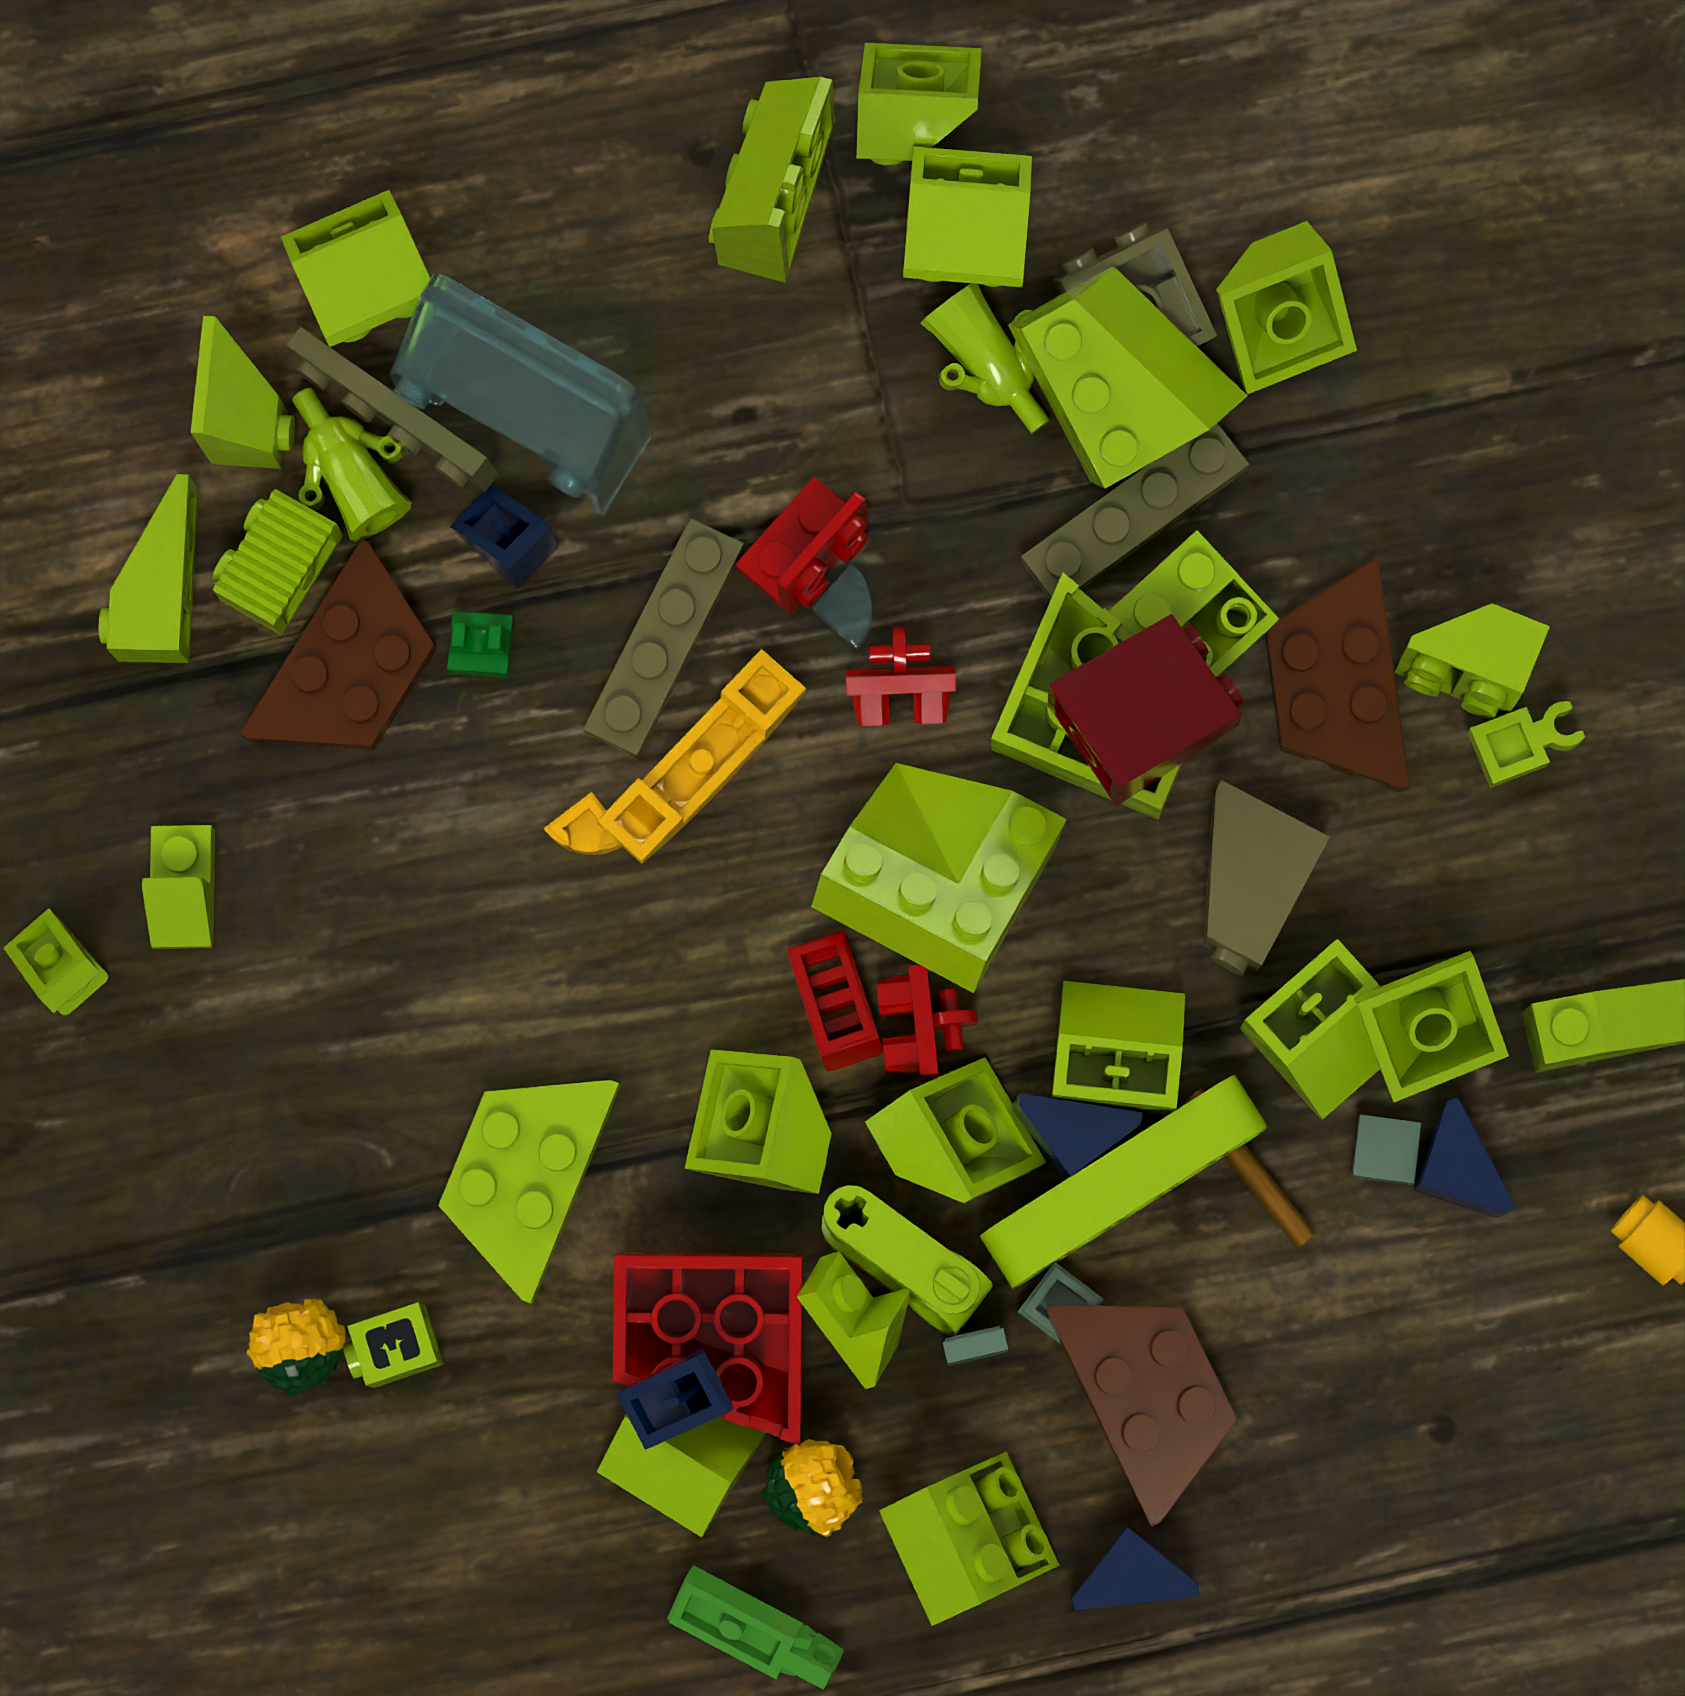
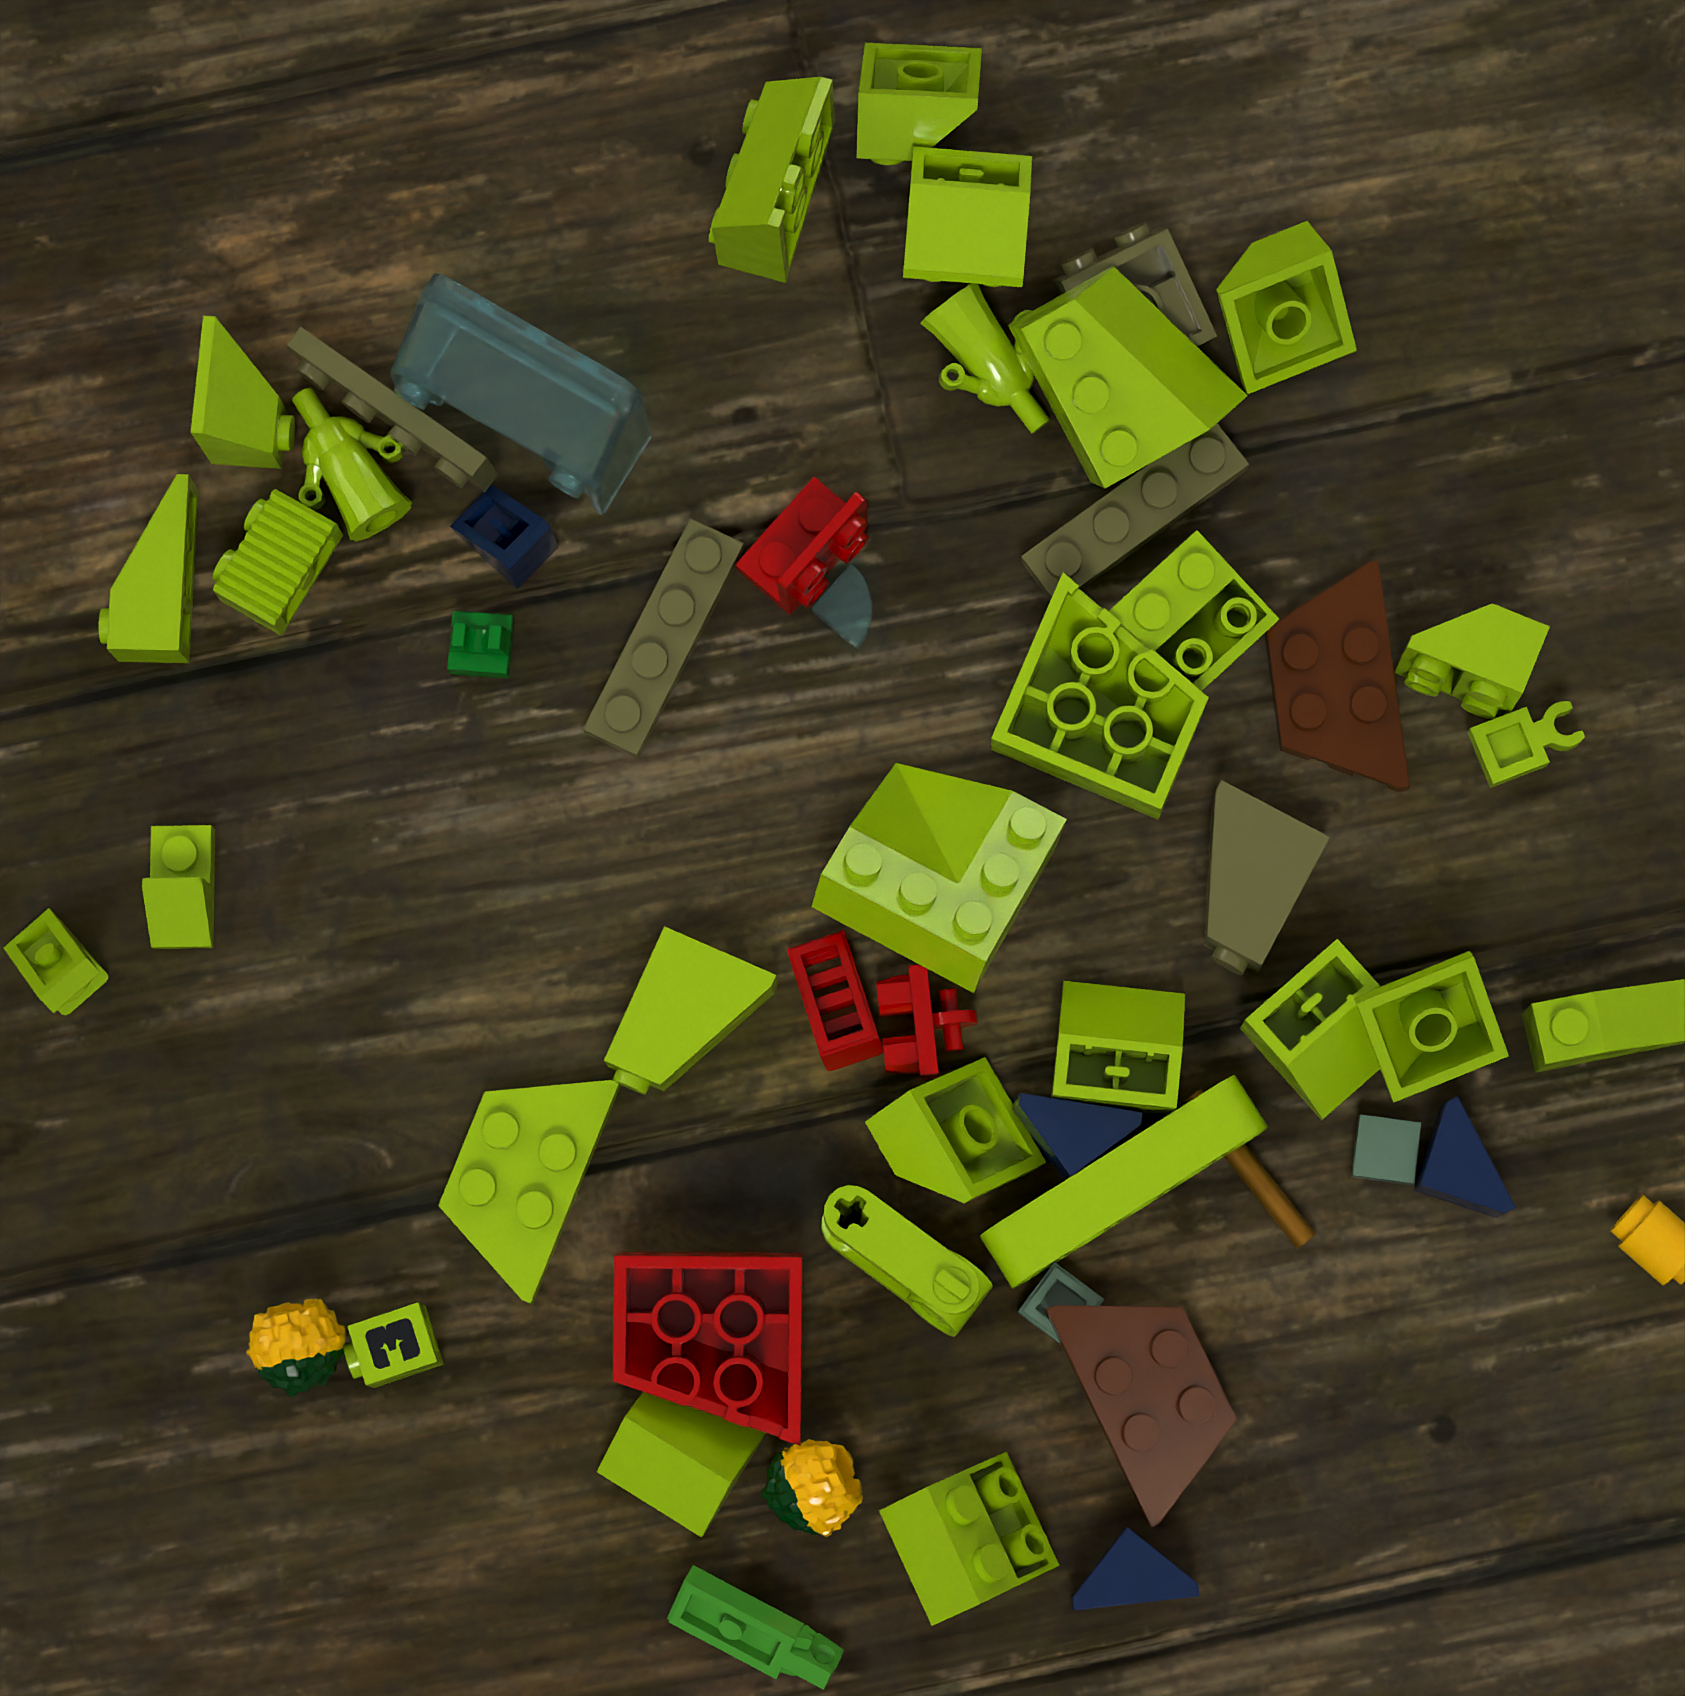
reddish brown wing [240,539,437,751] -> none
lime slope [280,190,439,347] -> none
yellow tile [544,792,622,855] -> none
yellow slope [597,649,806,864] -> none
dark blue slope [616,1347,734,1450] -> none
lime slope [685,1049,832,1194] -> none
lime slope [797,1252,910,1389] -> none
red hips [846,627,956,726] -> none
sand green tile [943,1326,1008,1366] -> none
dark red slope [1047,614,1244,807] -> none
none -> lime slope [604,926,779,1095]

